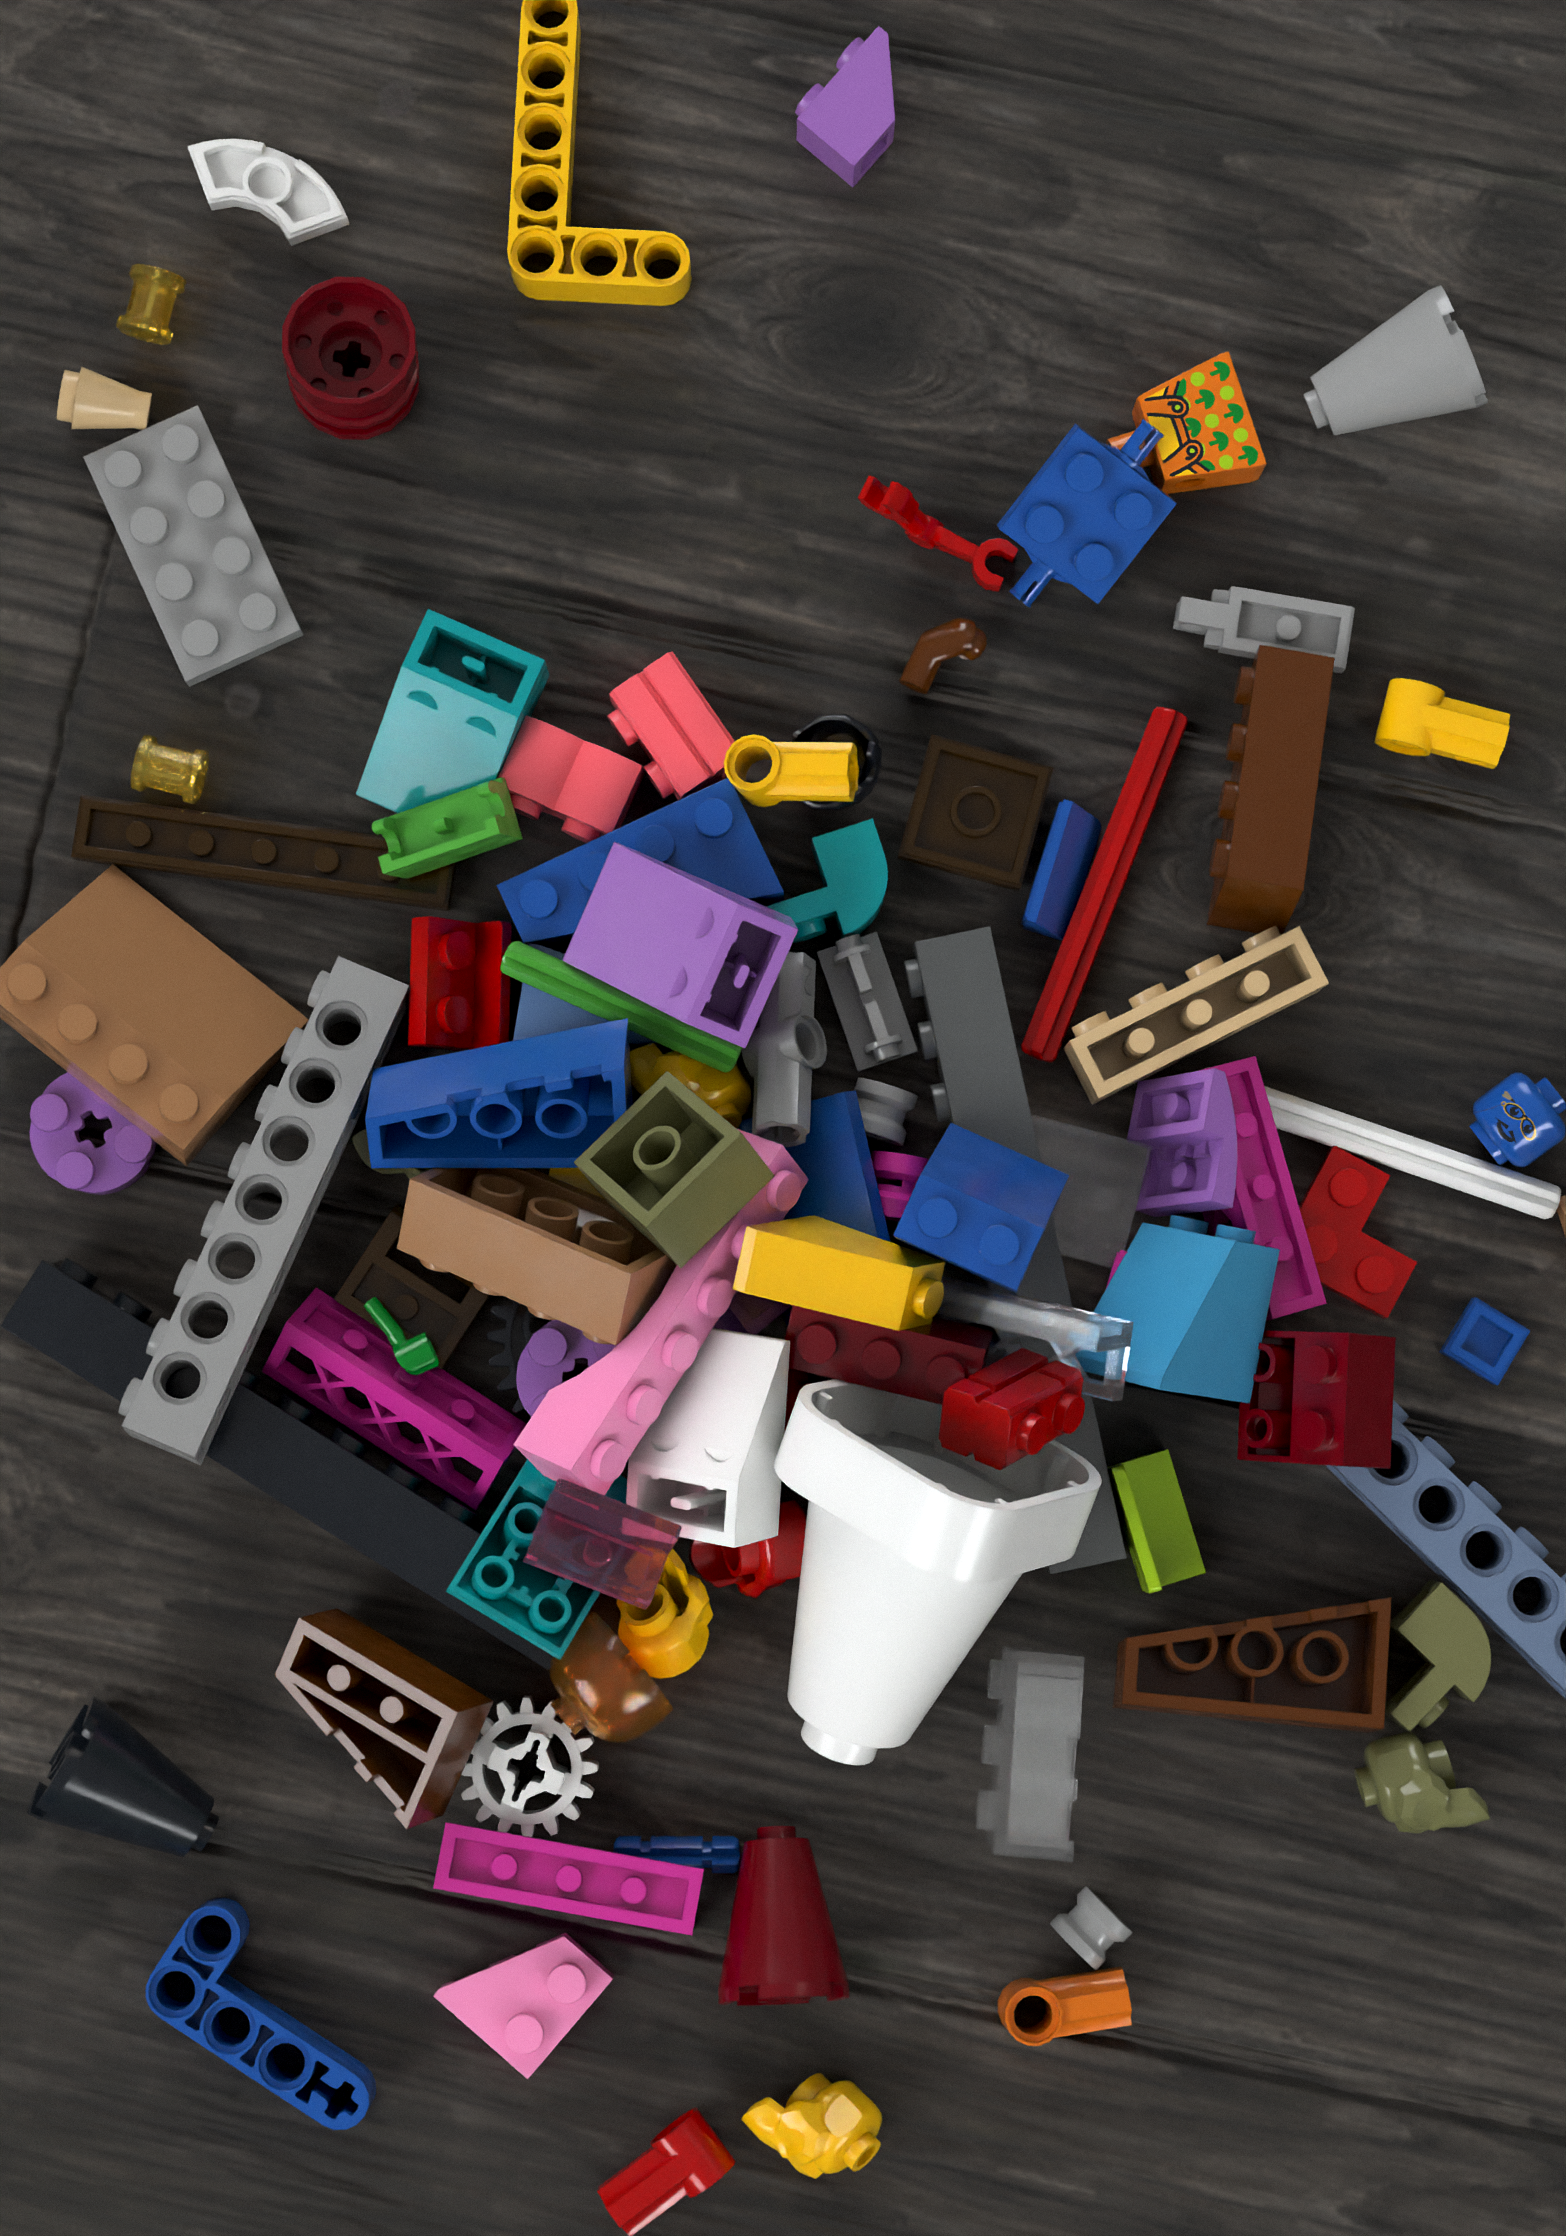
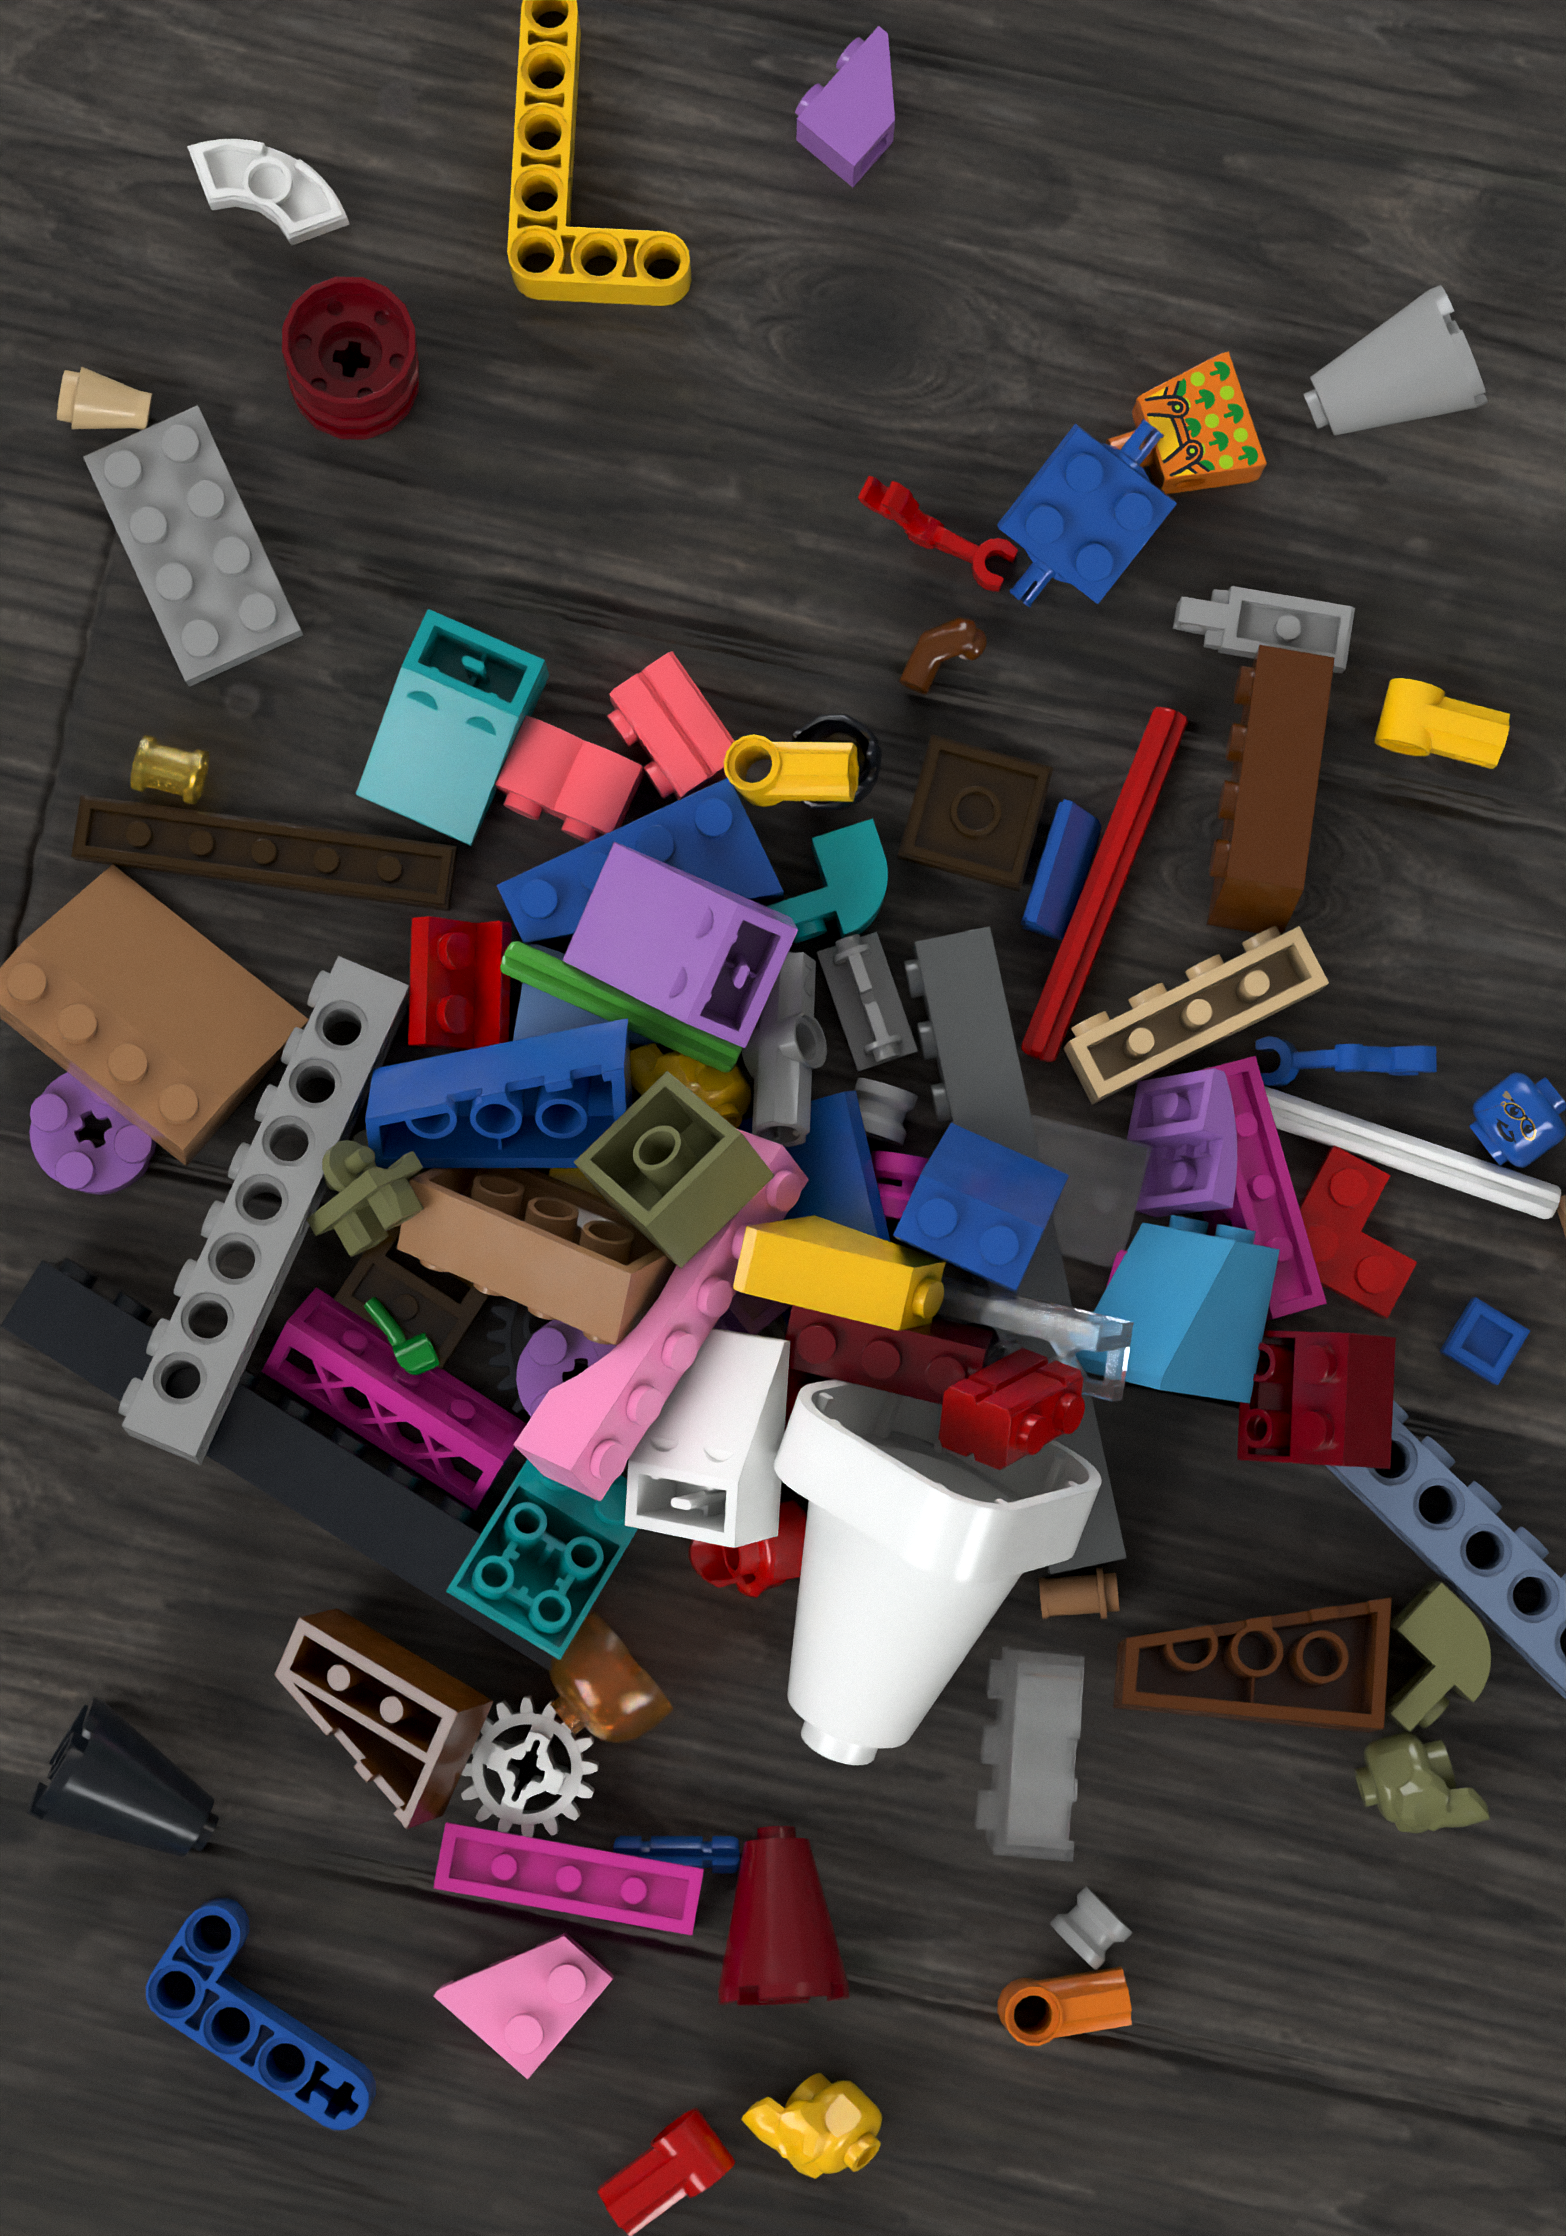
clear yellow bush [116,264,186,345] -> none
bright green hinge [372,777,523,879] -> none
clear pink panel [523,1479,682,1610] -> none
yellow head [616,1539,713,1679] -> none
lime panel [1107,1449,1206,1594] -> none
none -> olive hips [306,1140,424,1257]
none -> medium nougat pin [1039,1567,1120,1619]
none -> blue piece [1255,1036,1437,1088]

